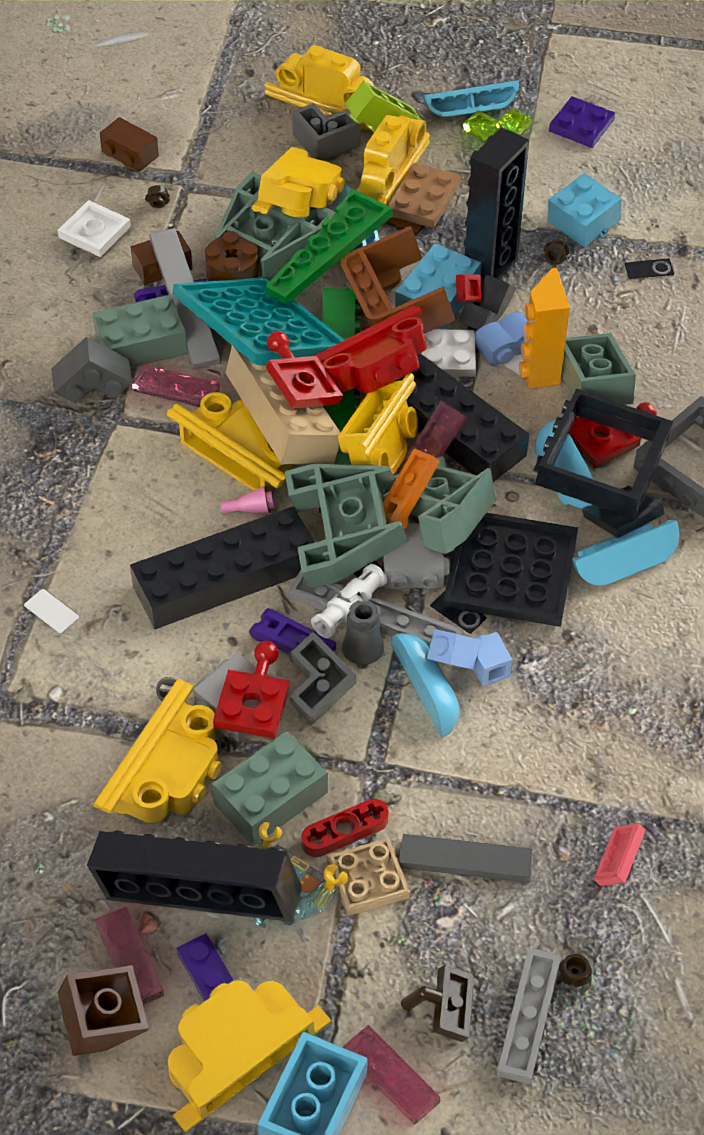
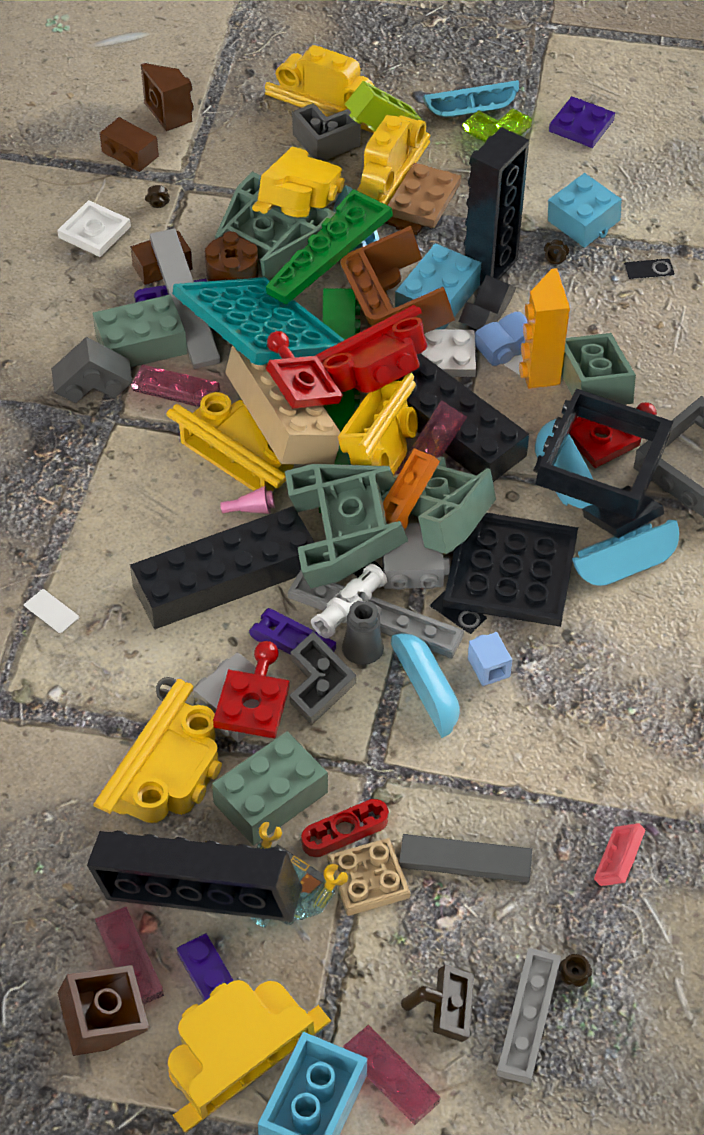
light blue brick [427,629,481,670] -> none
red tile [456,274,482,302] -> none
none -> reddish brown slope [141,63,194,131]

